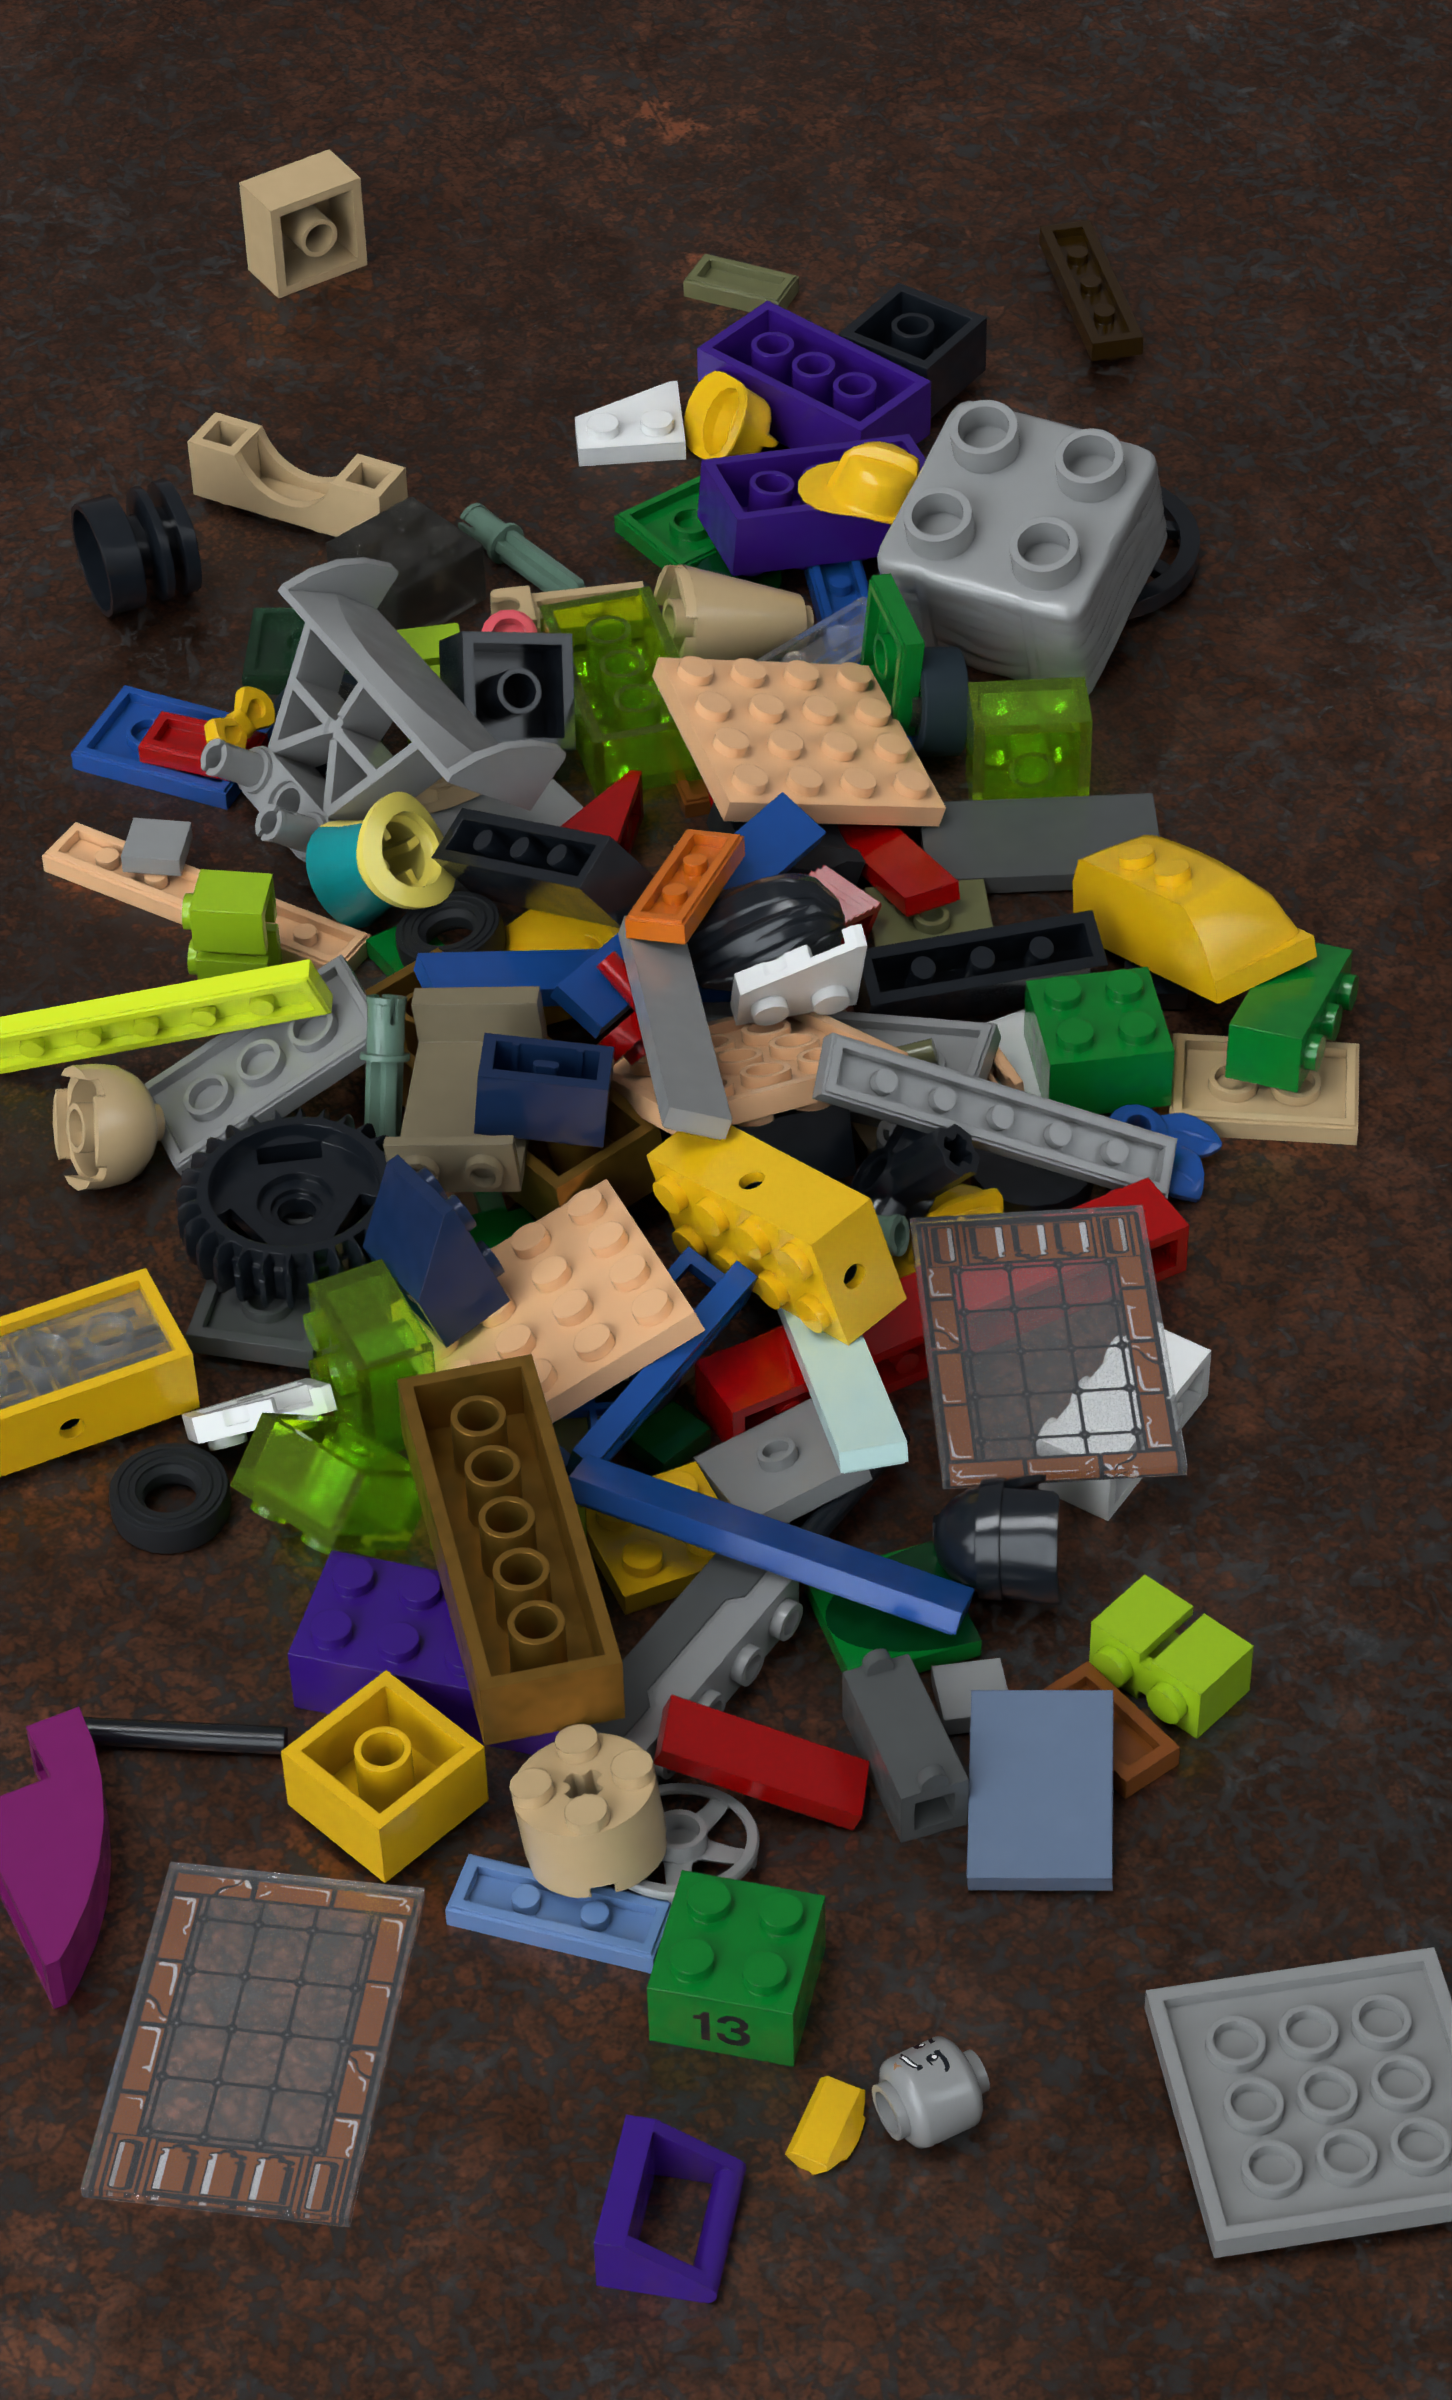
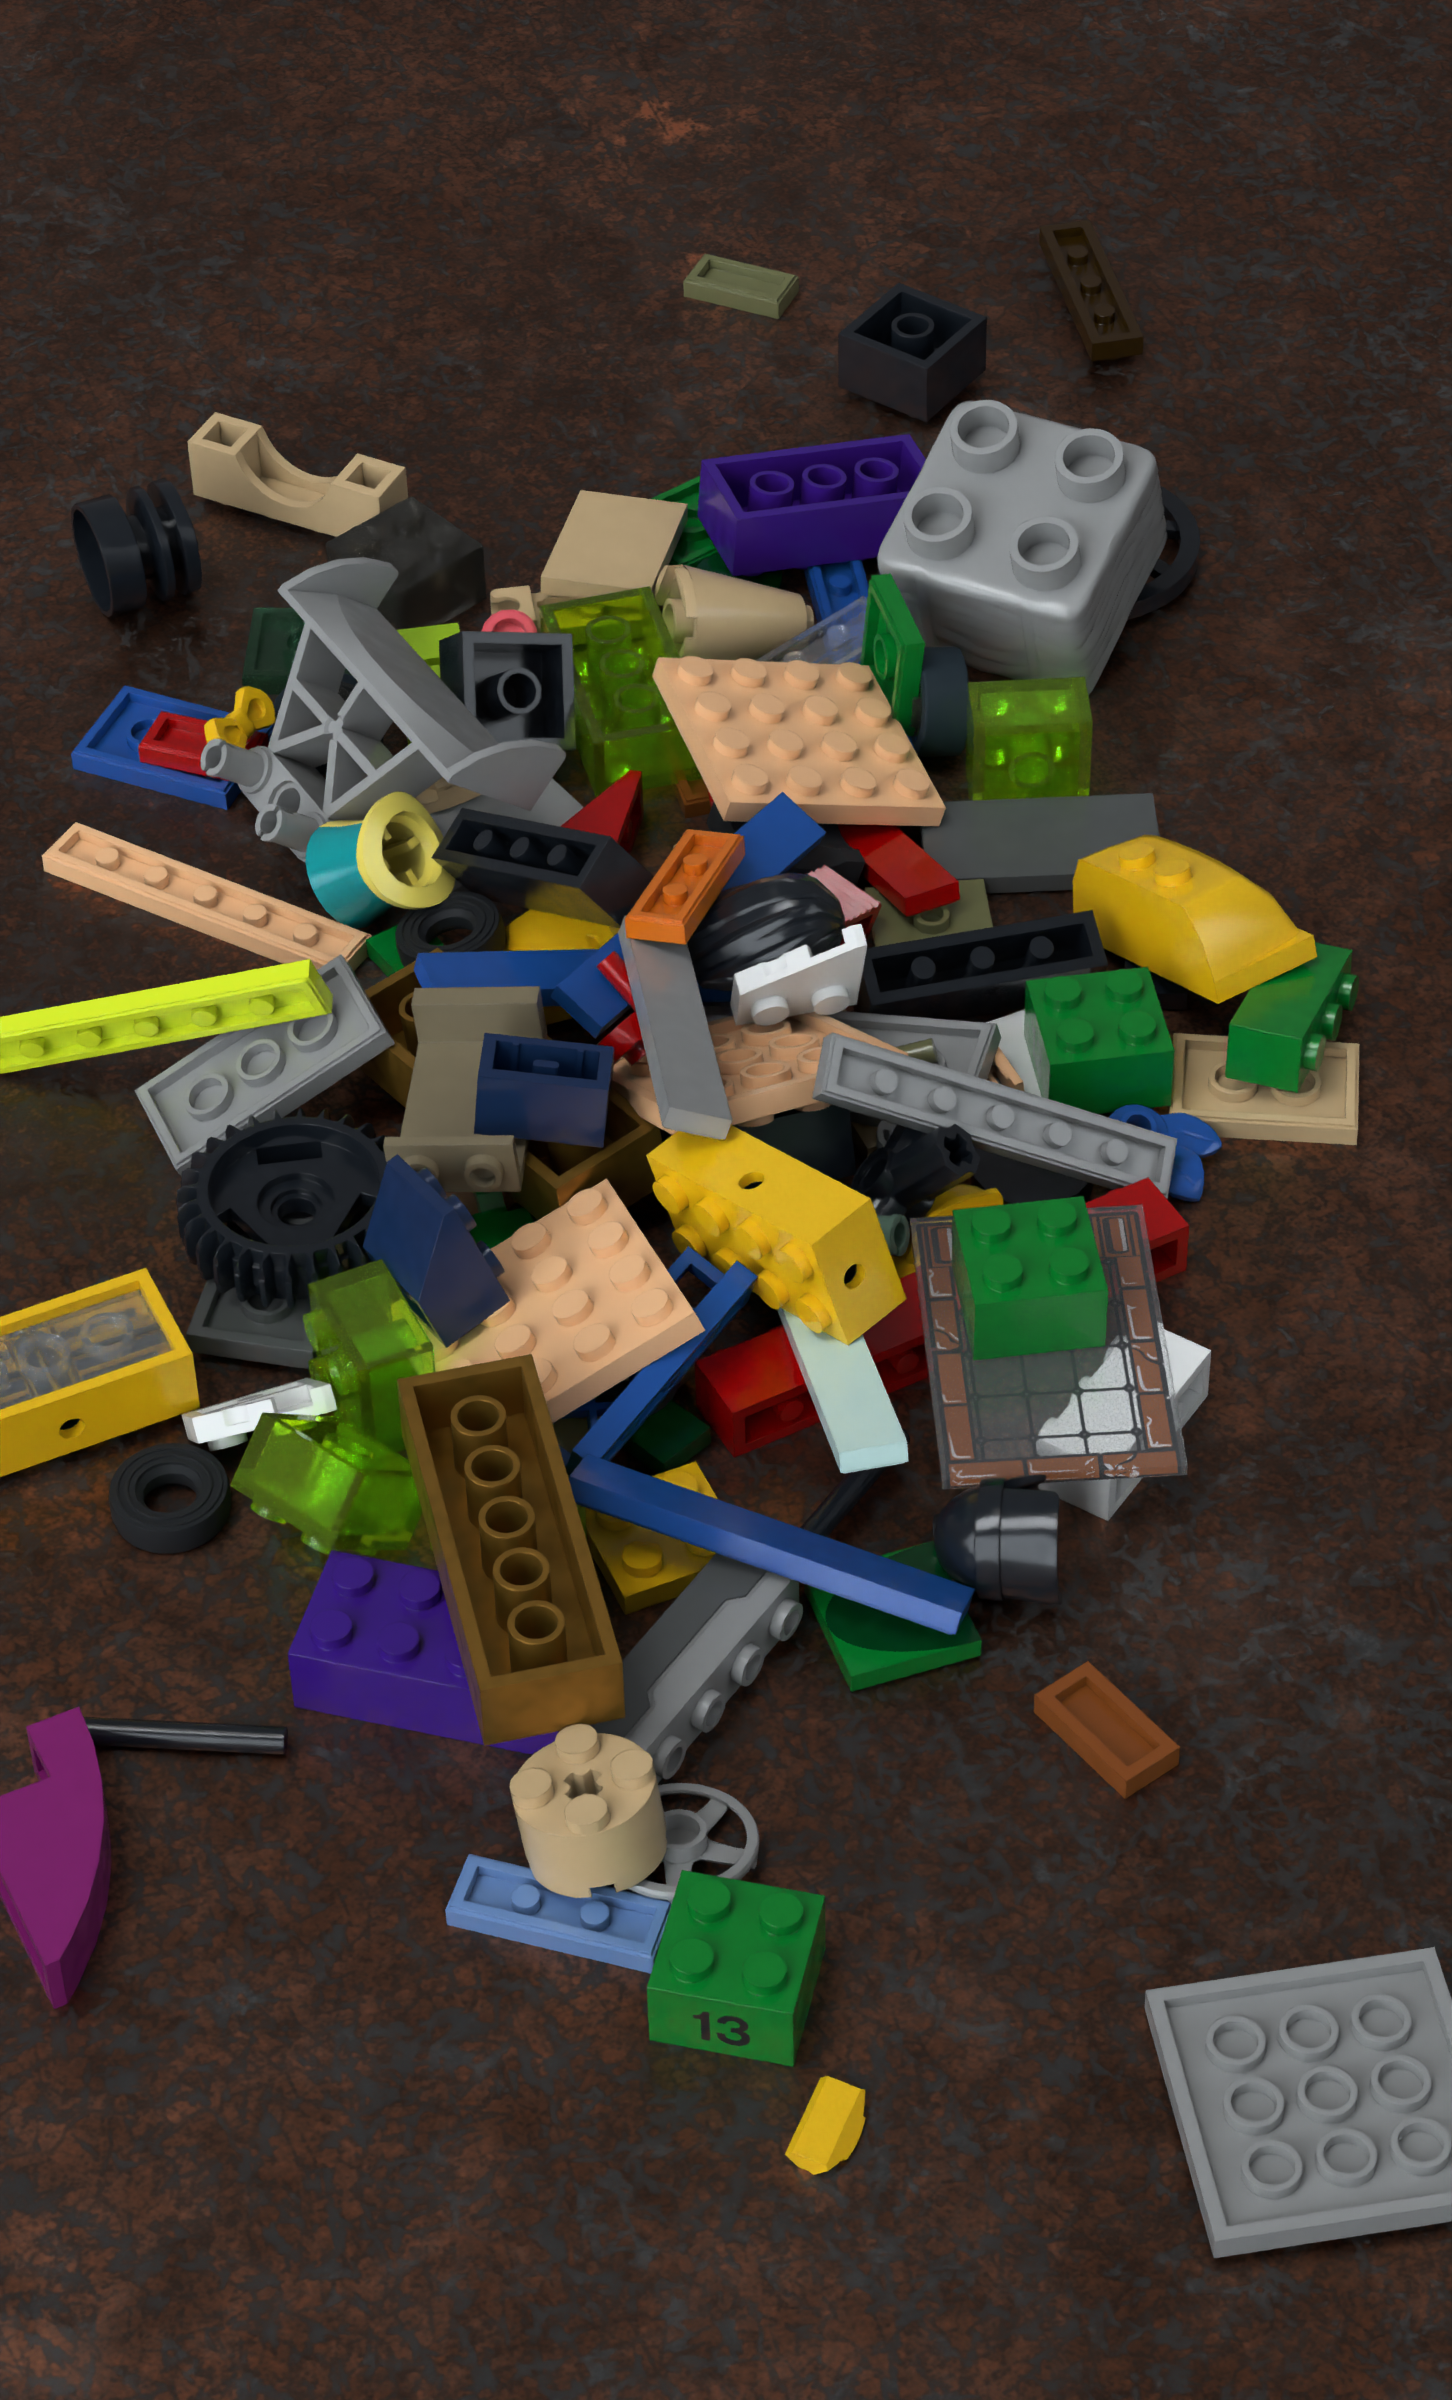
tan cylinder [52,1064,165,1191] -> none
clear piece [80,1862,425,2227] -> none
light grey tile [121,817,193,876] -> none
lime piece [182,869,283,980] -> none
tan brick [239,149,368,299] -> none
yellow brick [281,1670,489,1883] -> none
sand green axle [360,994,410,1137] -> none
sand green axle [458,503,586,592] -> none
white wing [575,381,686,467] -> none
dark purple tile [594,2114,747,2303] -> none
red tile [653,1694,870,1831] -> none
yellow piece [683,371,778,459] -> none
light grey plate [693,1398,872,1523] -> none
dark purple brick [697,300,931,448] -> none
yellow piece [798,441,920,524] -> none
dark grey brick [842,1649,969,1843] -> none
light grey head [872,2036,990,2149] -> none
light grey tile [931,1658,1008,1735] -> none
sand blue tile [967,1690,1114,1891] -> none
lime piece [1089,1574,1254,1739] -> none
none -> tan tile [541,490,688,608]
none -> green brick [952,1196,1108,1361]

